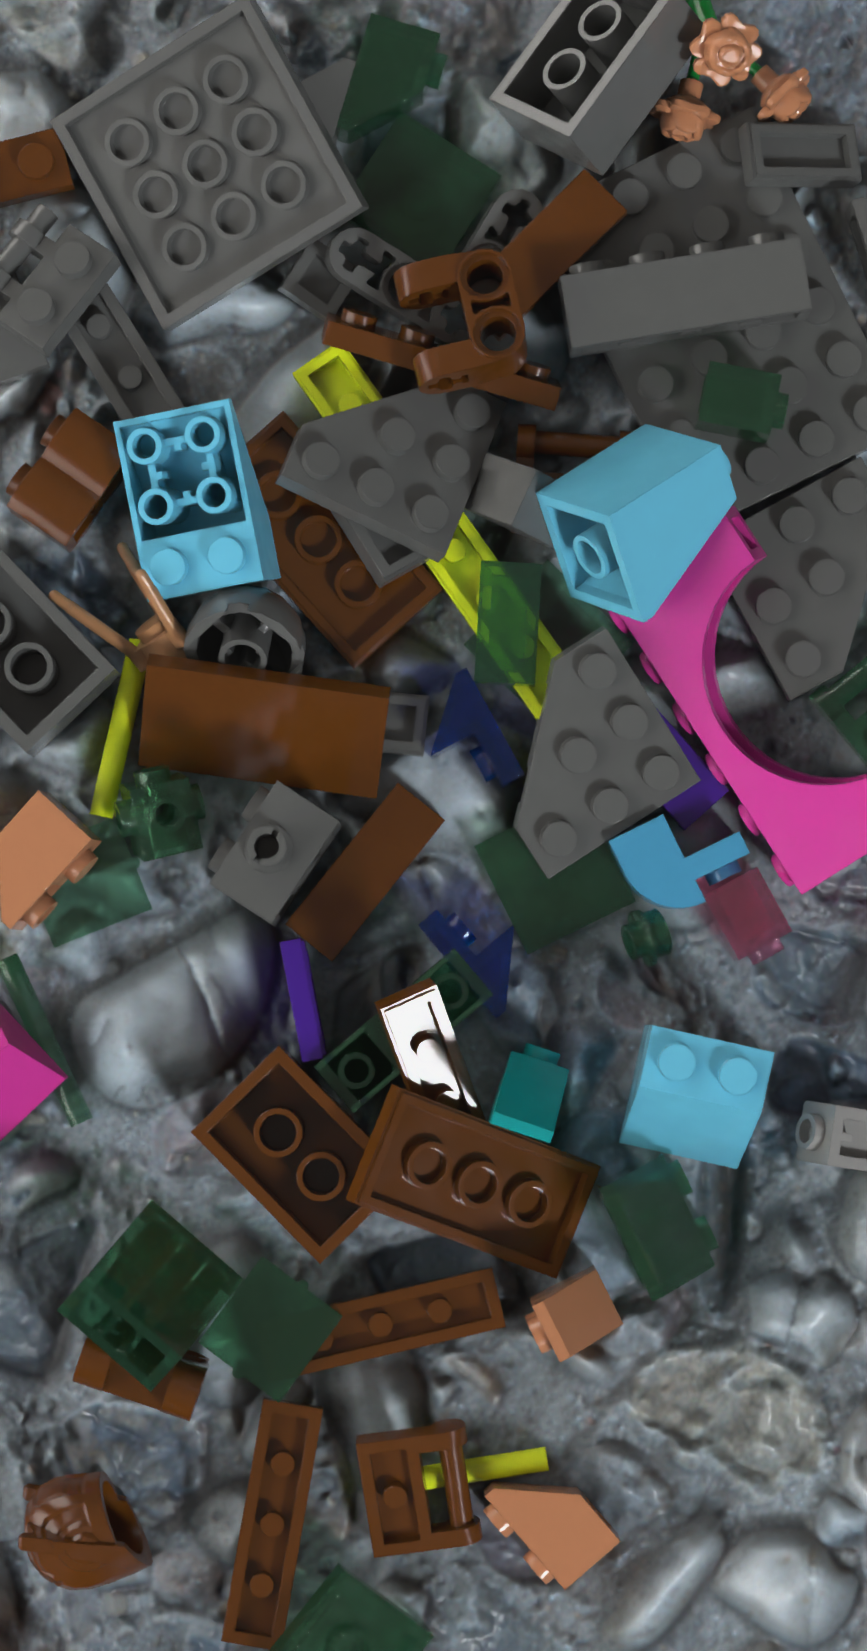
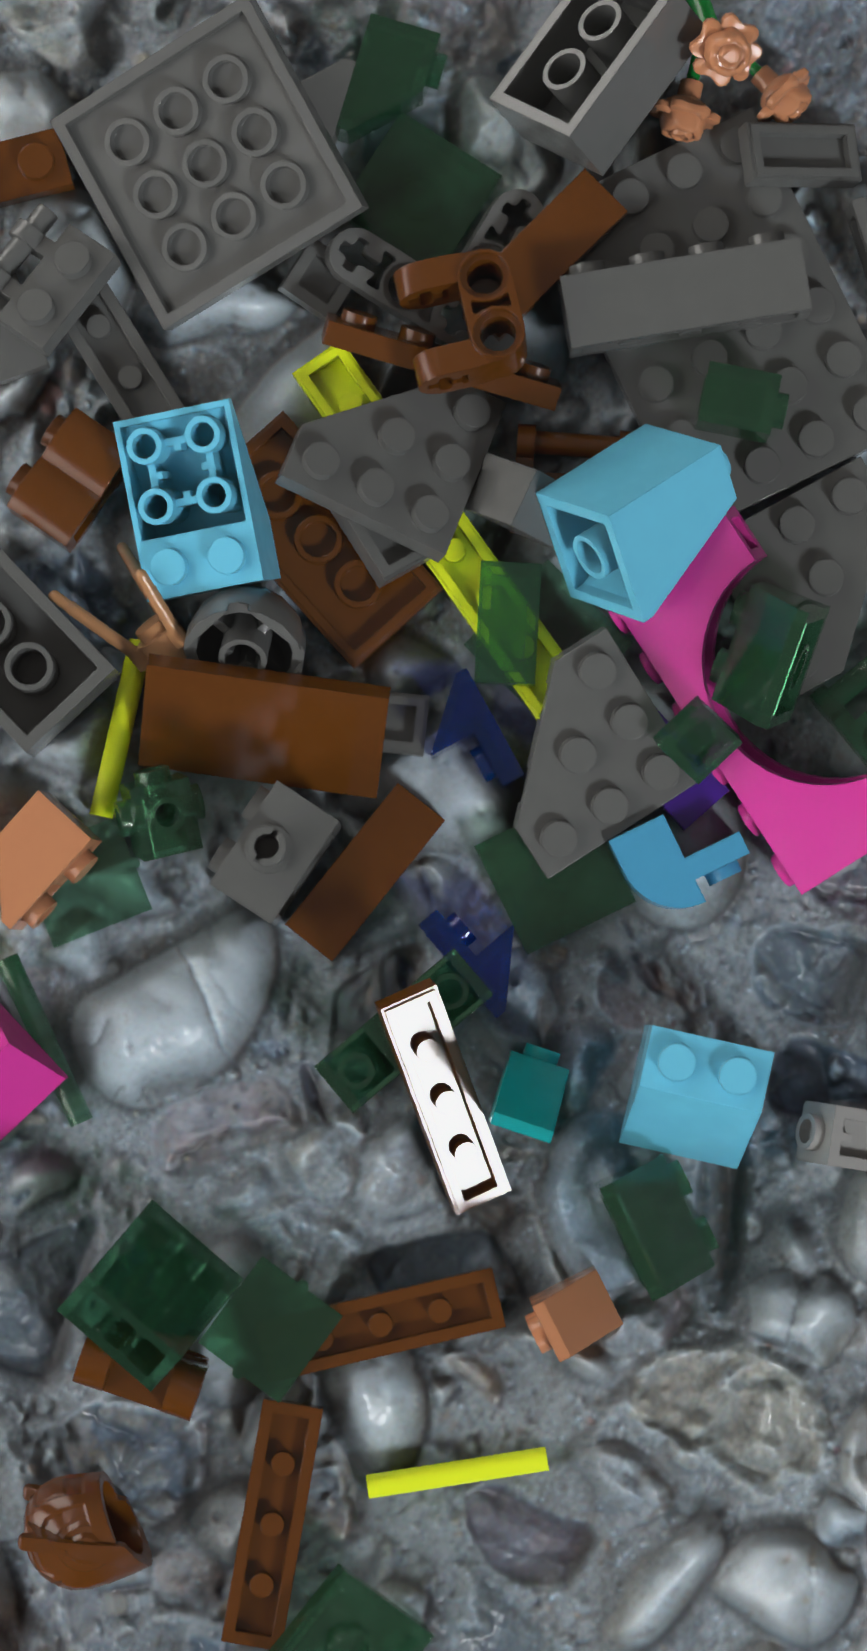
reddish brown brick [191,1045,373,1264] -> none
dark purple tile [279,938,327,1062] -> none
reddish brown tile [346,1084,601,1279] -> none
reddish brown plate [355,1418,483,1558] -> none
nougat slope [483,1481,621,1590] -> none
clear green plate [621,908,672,967] -> none
clear pink brick [703,867,792,965] -> none
none -> clear green plate [653,695,743,785]
none -> clear green slope [709,582,831,730]

